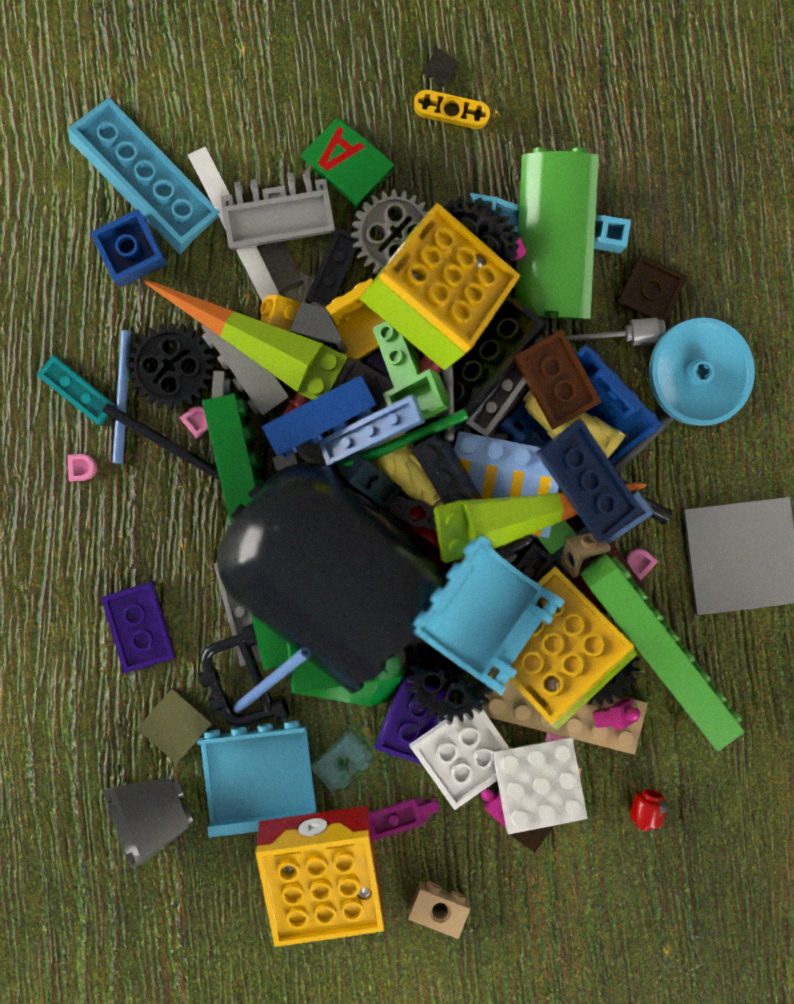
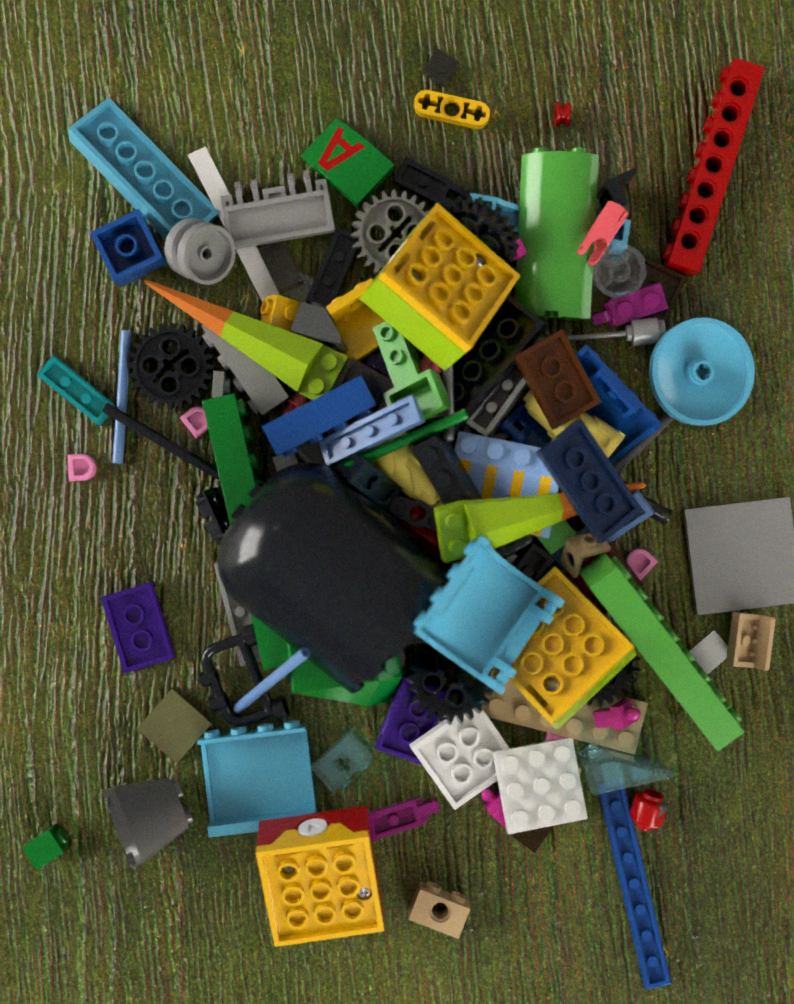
none -> green brick [22,823,71,870]
none -> light grey wheel [164,217,236,285]
none -> black hinge [195,487,230,545]
none -> black hinge [394,157,470,207]
none -> red bush [554,102,571,127]
none -> coral piece [577,201,628,266]
none -> clear light blue slope [578,744,674,795]
none -> magenta hinge [591,282,668,327]
none -> clear cylinder [593,243,647,298]
none -> blue tile [595,775,672,990]
none -> black panel [597,168,637,209]
none -> red brick [662,57,765,277]
none -> white sticker [689,631,728,675]
none -> tan bracket [726,612,775,671]

